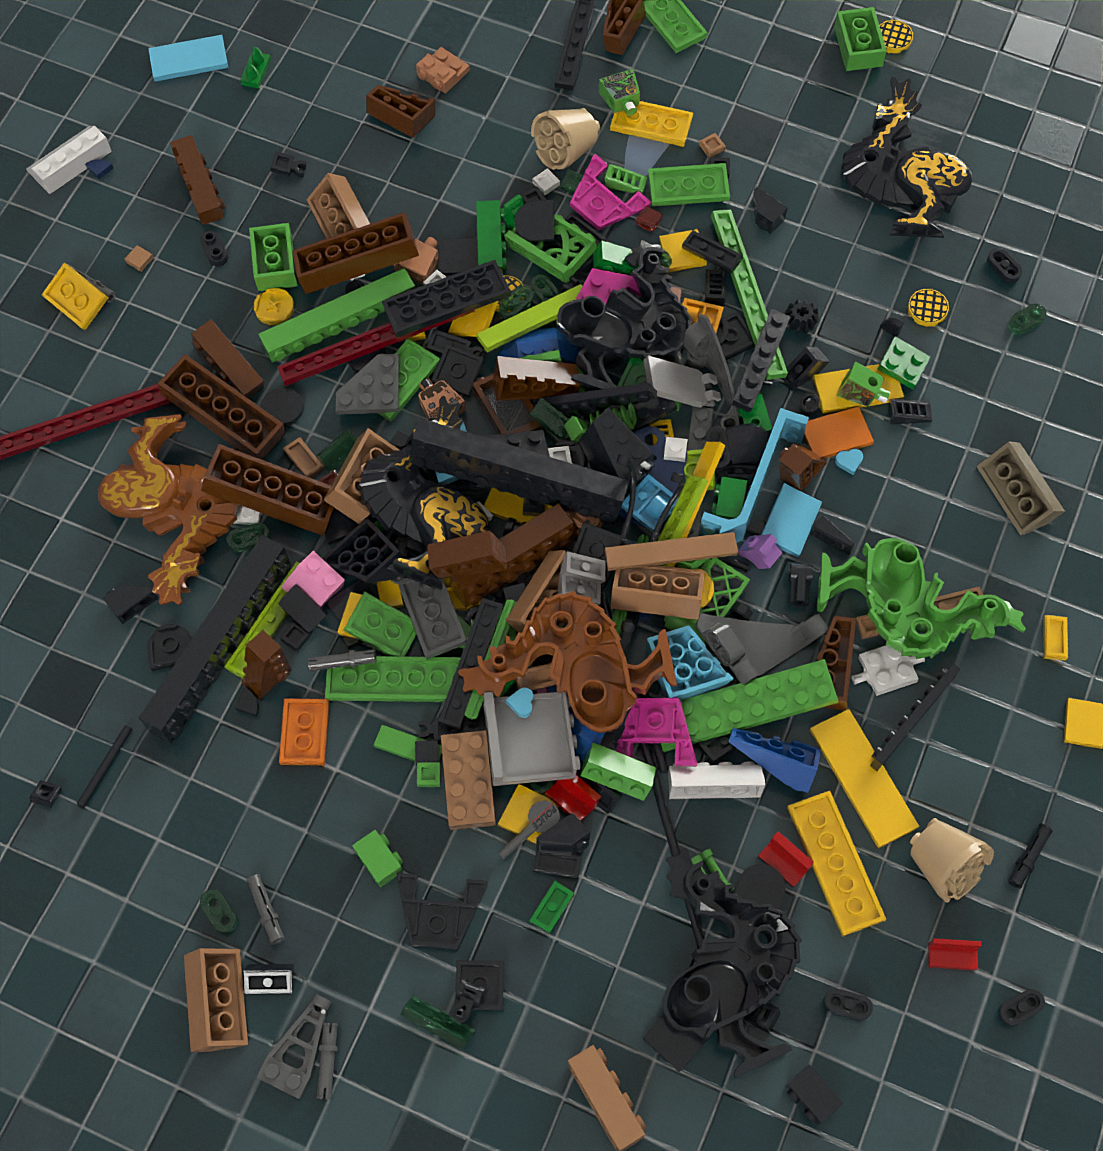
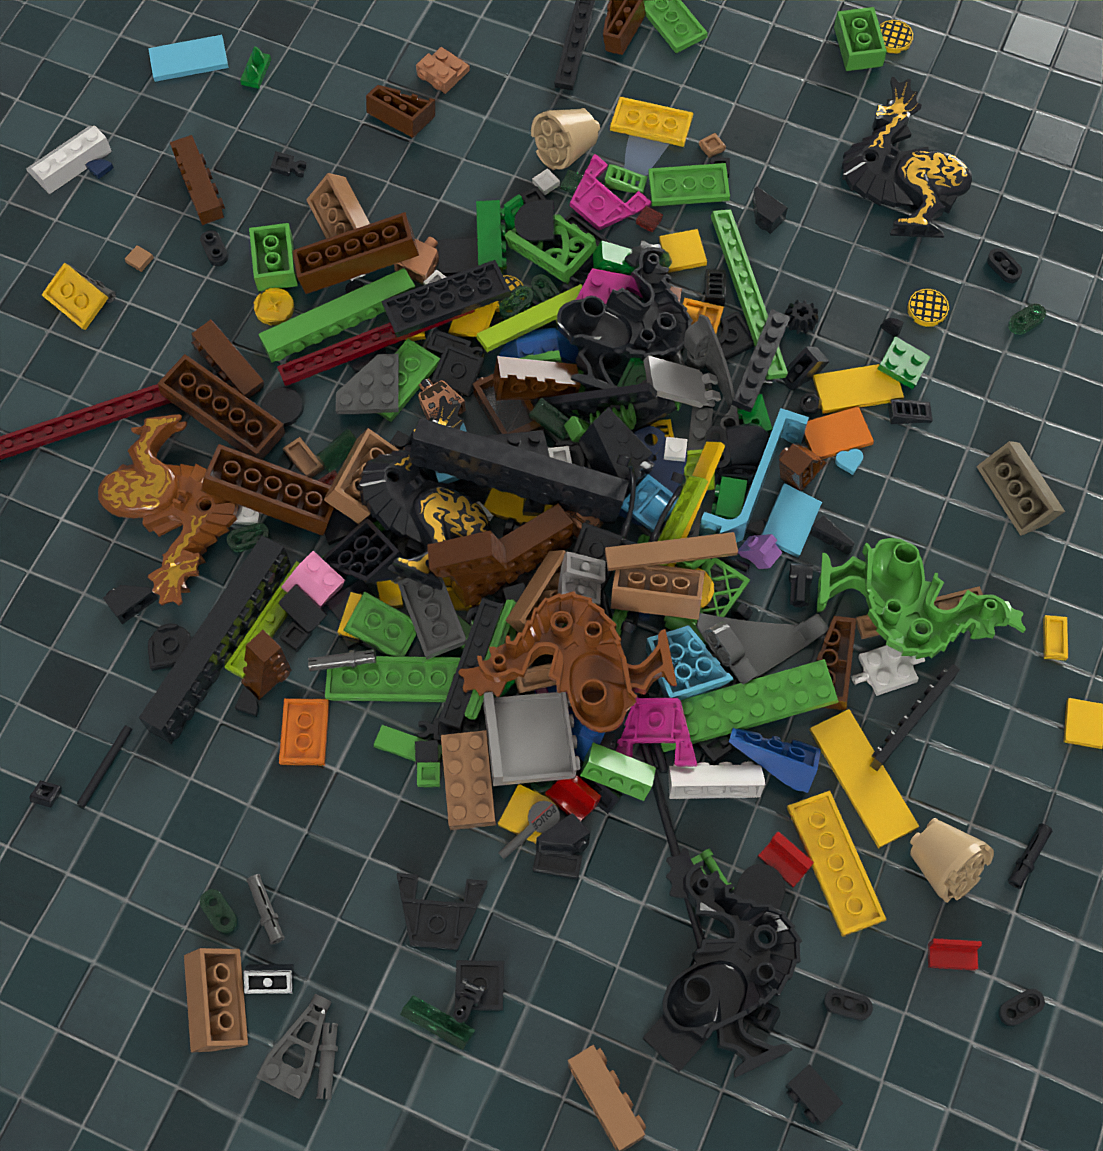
bright green brick [352,830,403,888] -> none
medium azure tile [506,688,534,718] -> none
green plate [530,881,575,935] -> none
torso [599,69,640,116] -> none
black tile [682,230,743,274] -> none
bright green torso [836,362,890,406] -> none

